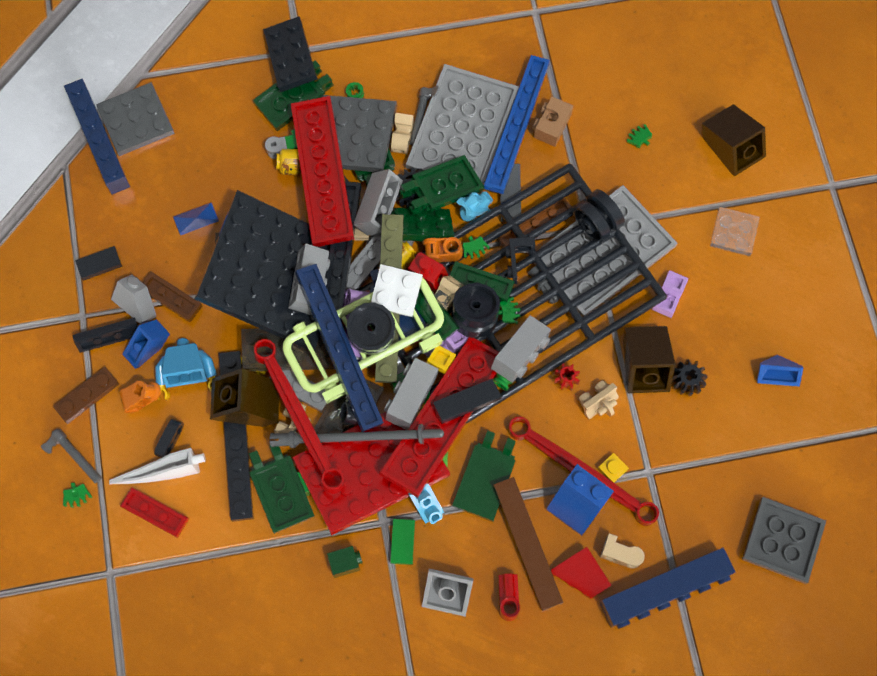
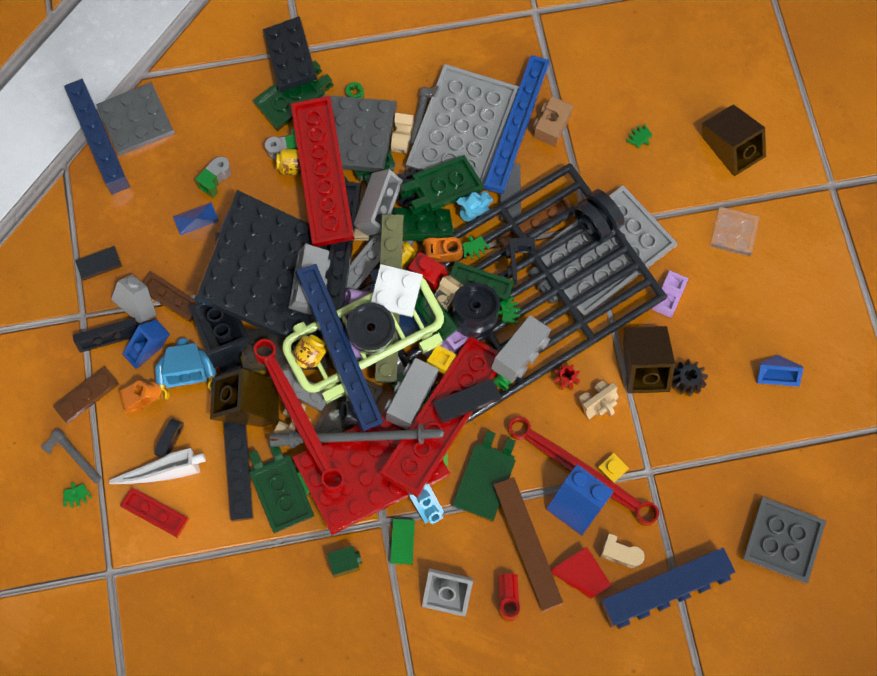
none -> black slope [189,302,250,368]
none -> leg [195,157,231,198]
none -> yellow head [293,335,326,368]

